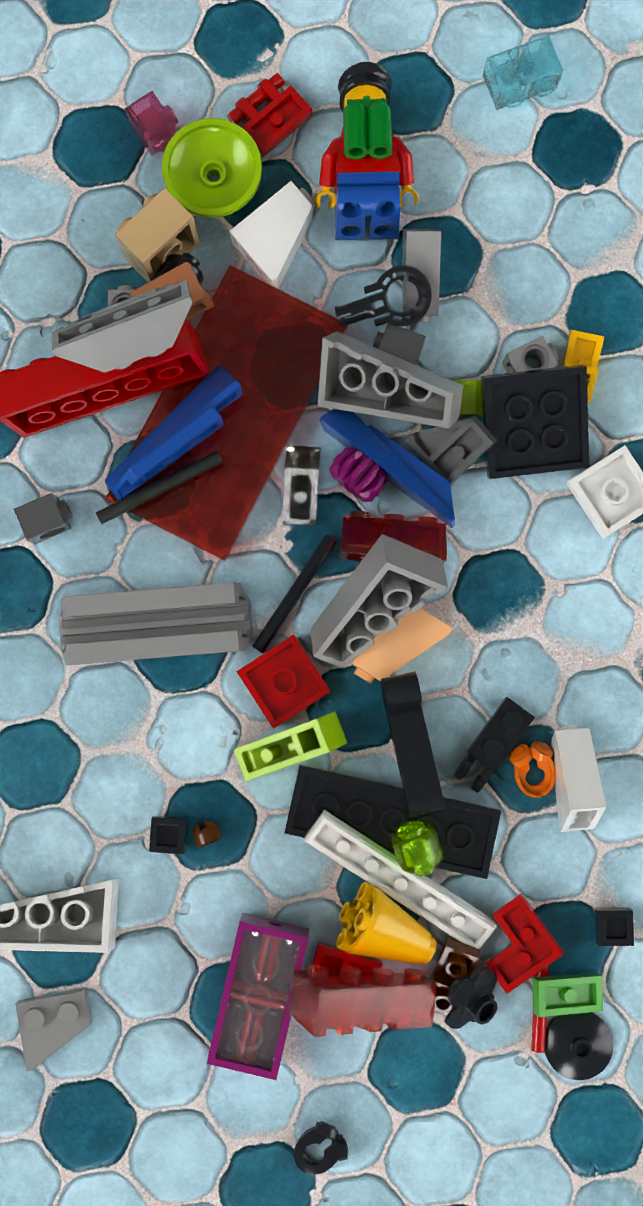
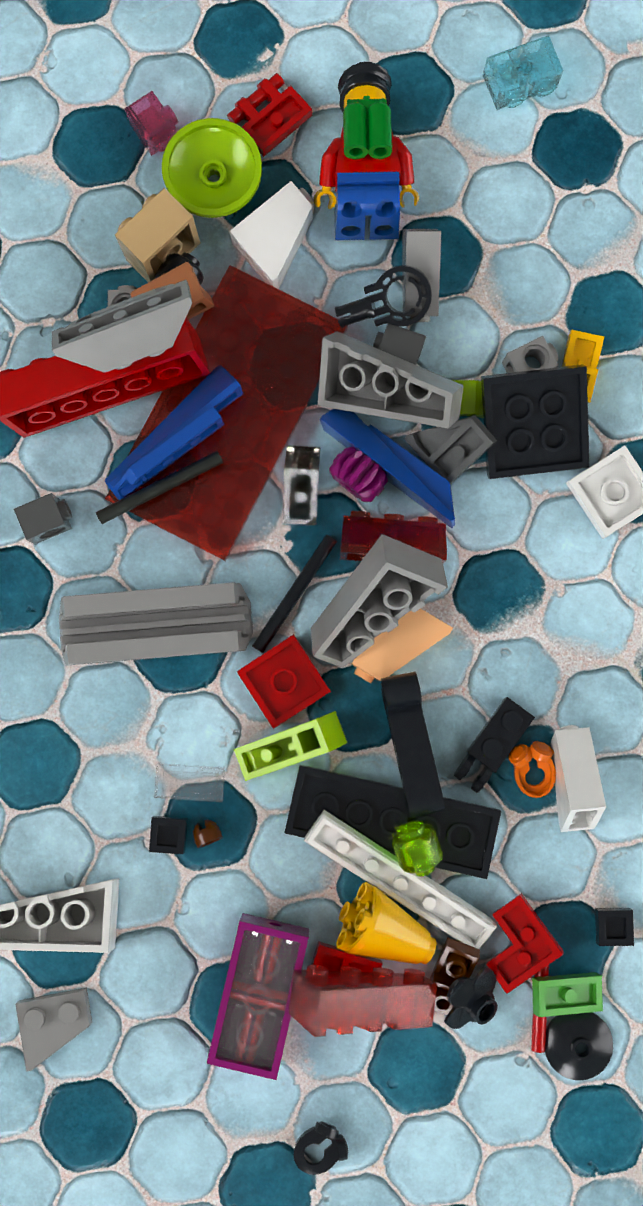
none -> clear tile [154,763,226,802]

